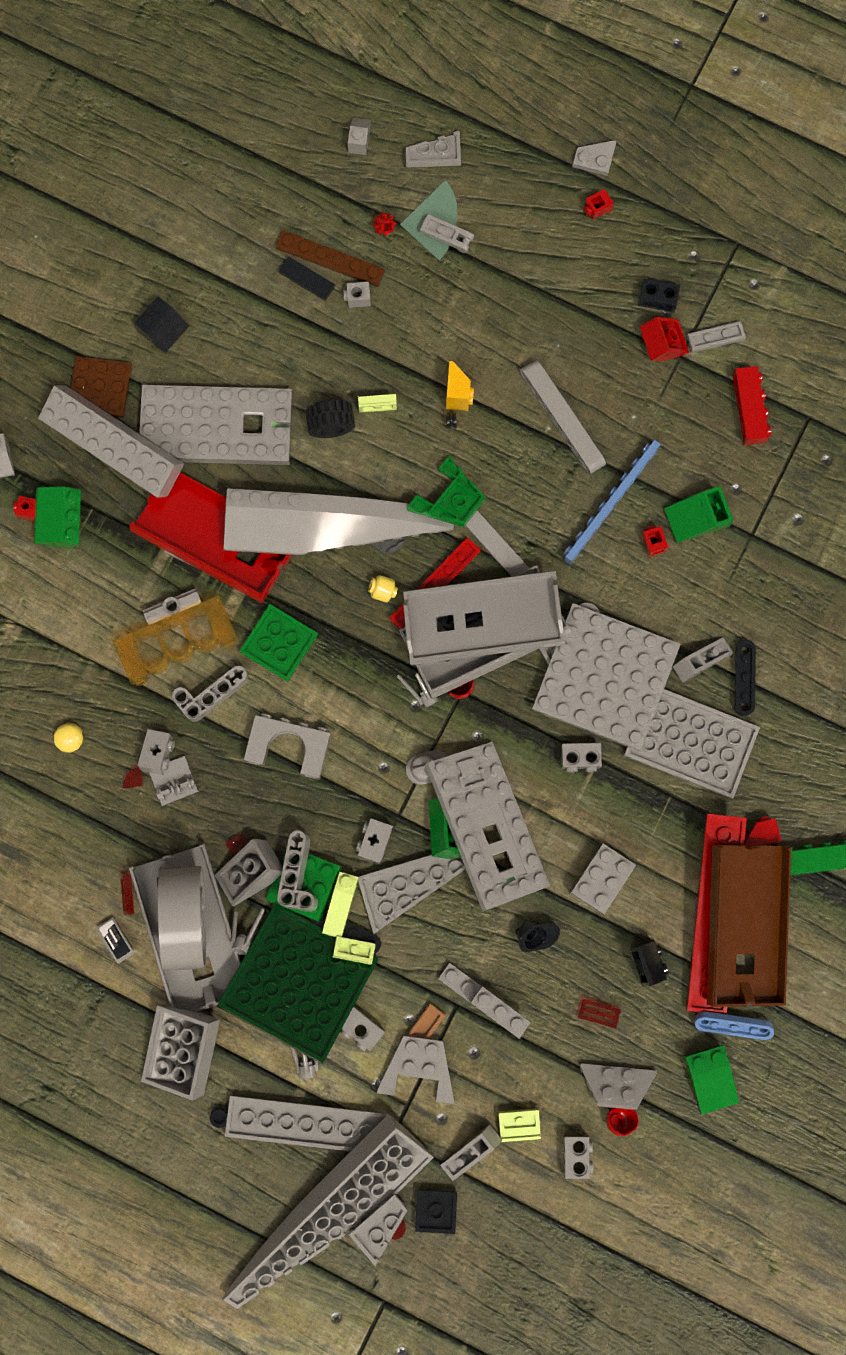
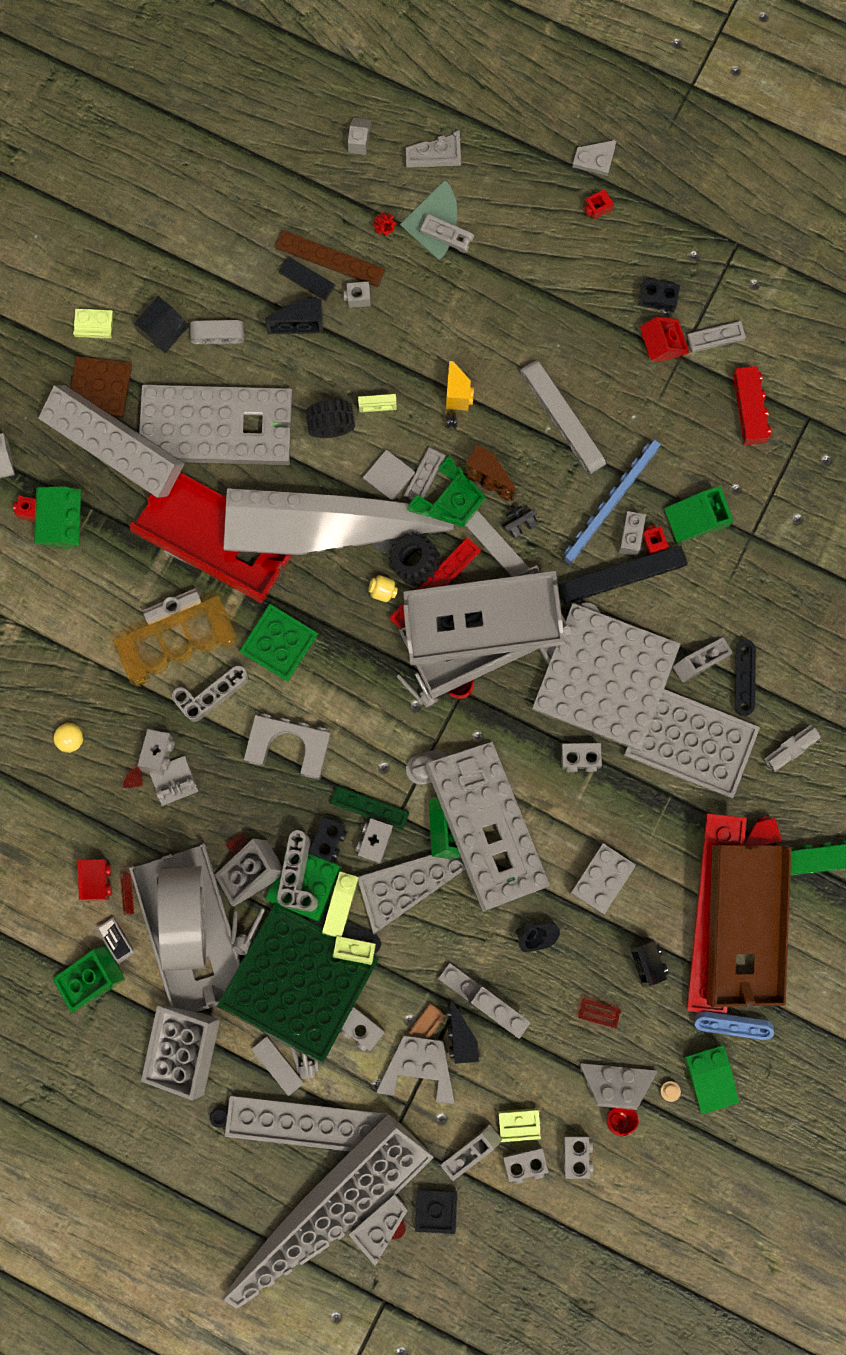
none -> green slope [53,946,125,1013]
none -> yellowish green plate [73,309,114,338]
none -> red slope [77,860,112,902]
none -> light grey beam [190,320,244,344]
none -> light grey tile [252,1036,304,1096]
none -> black slope [265,297,324,334]
none -> black brick [309,817,348,862]
none -> dark green tile [330,786,410,831]
none -> light grey tile [363,450,416,502]
none -> black tyre [388,532,441,585]
none -> light grey tile [404,447,446,501]
none -> black slope [446,1002,479,1064]
none -> reddish brown slope [465,444,517,501]
none -> black hips [501,504,538,538]
none -> light grey brick [503,1147,548,1184]
none -> black beam [558,546,688,604]
none -> light grey brick [619,511,646,556]
none -> tan plate [660,1081,681,1102]
none -> light grey piece [764,725,821,772]

